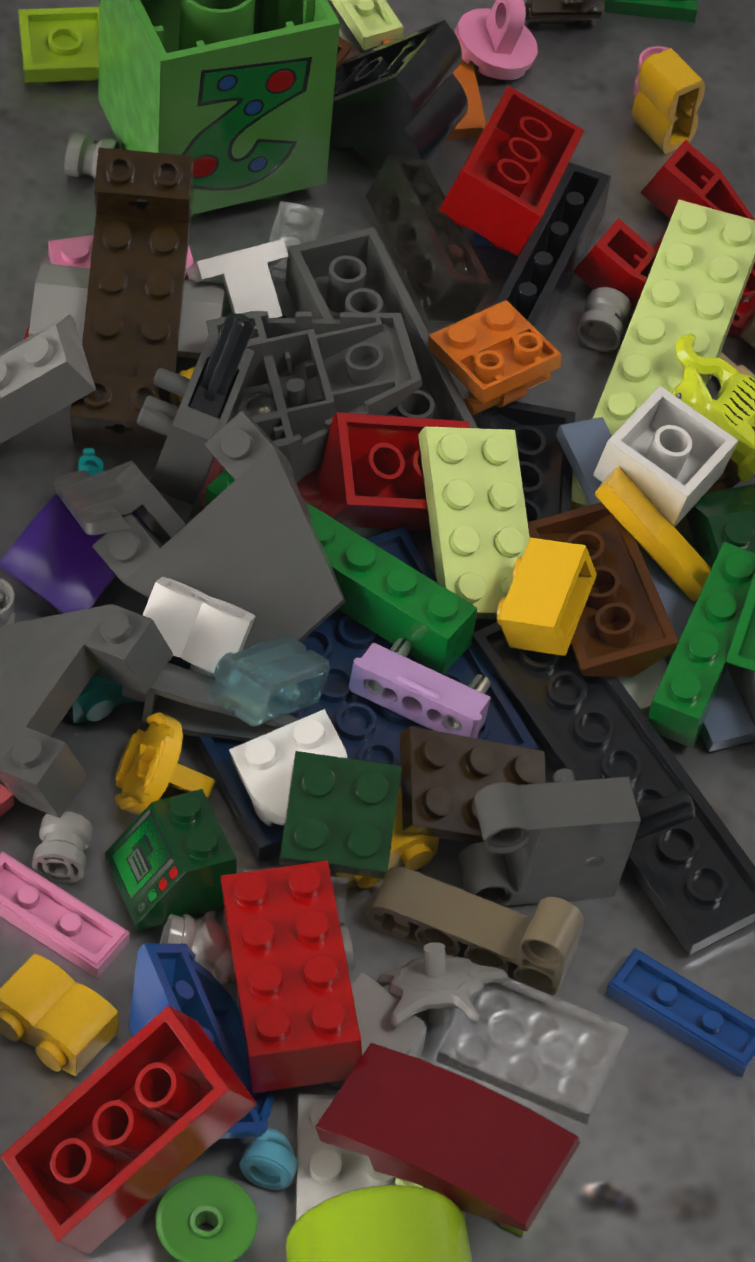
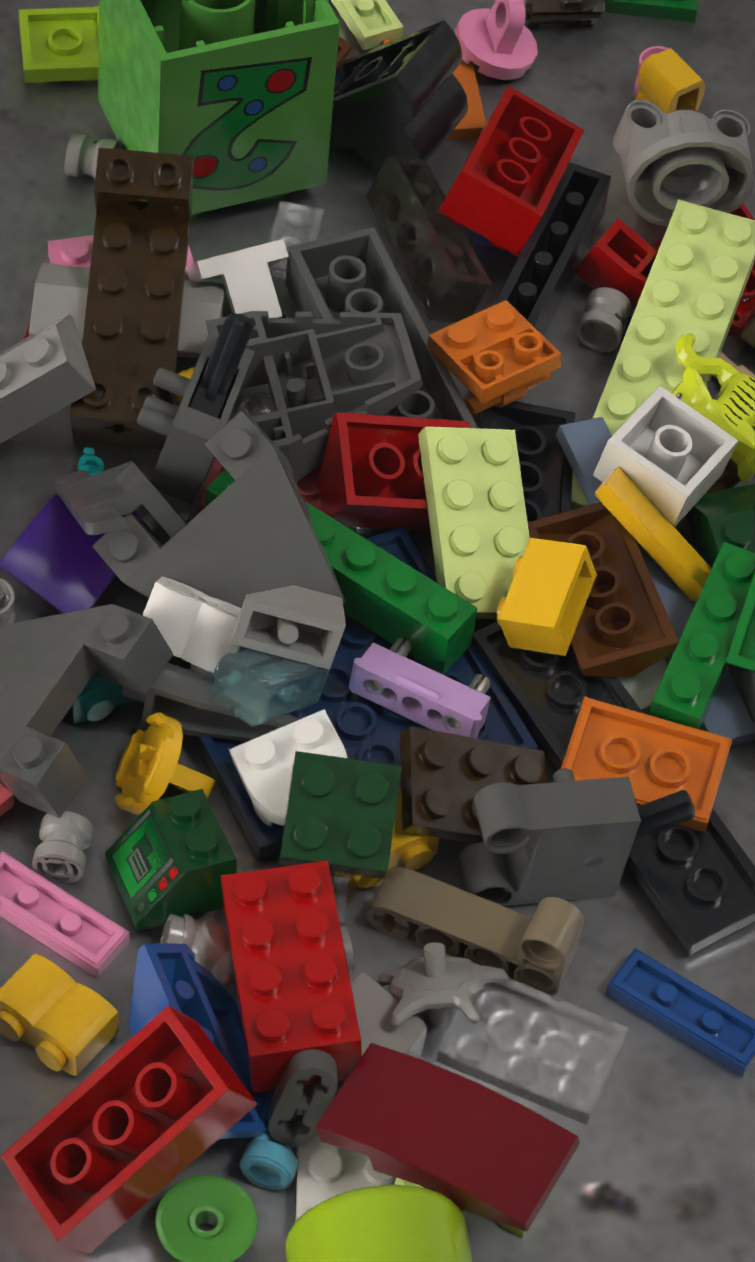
none -> light grey slope [231,585,346,670]
none -> dark grey beam [268,1049,338,1146]
none -> orange tile [561,697,732,832]
none -> light grey piece [612,100,755,227]

